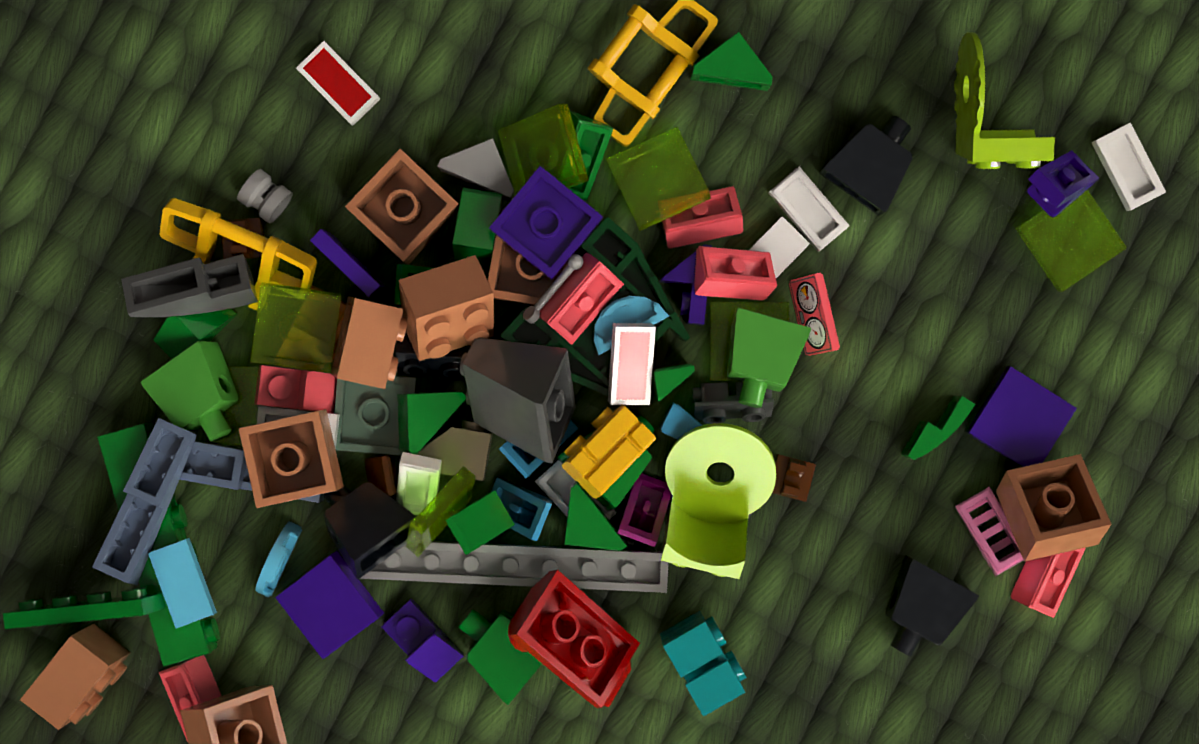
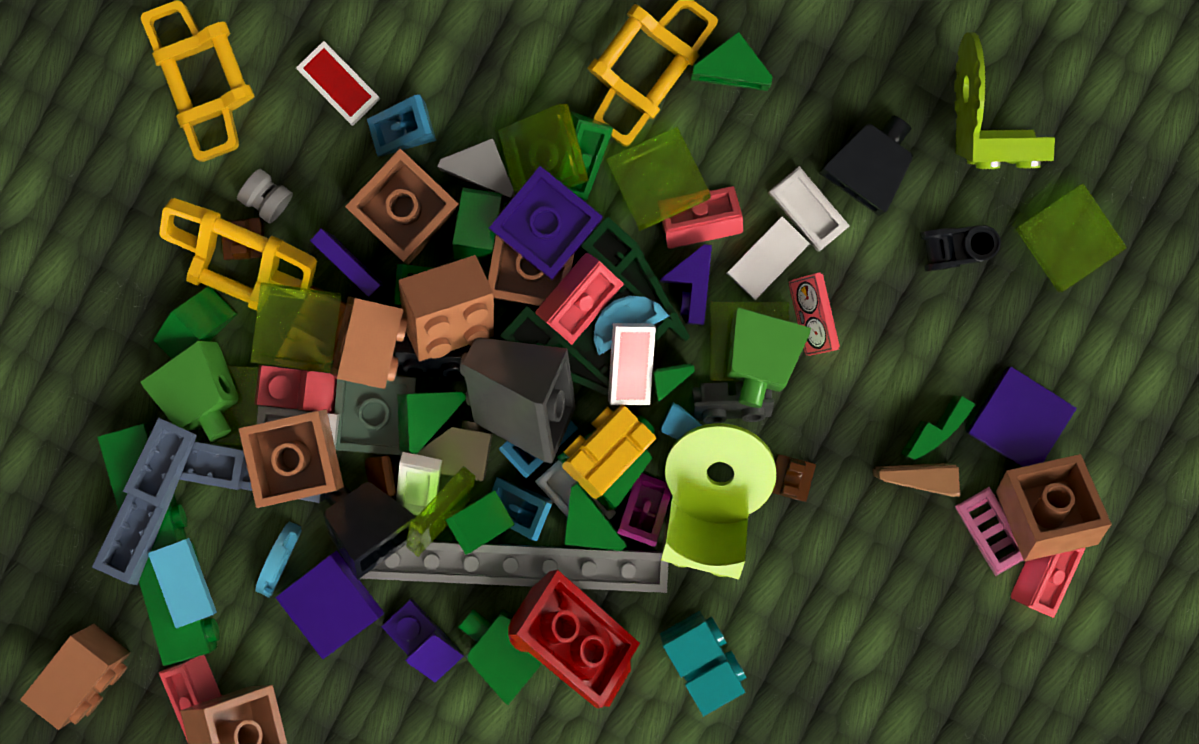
green plate [3,587,165,629] -> none
dark grey slope [121,254,258,317] -> none
light grey hinge [523,254,584,324] -> none
coral slope [694,246,777,301] -> none
black torso [885,555,979,657] -> none
dark purple slope [1027,150,1099,217] -> none
white tile [1091,122,1166,211] -> none
none -> yellow bar [141,0,254,162]
none -> dark azure slope [367,95,436,157]
none -> medium nougat slope [873,463,960,497]
none -> black piece [920,225,1001,272]

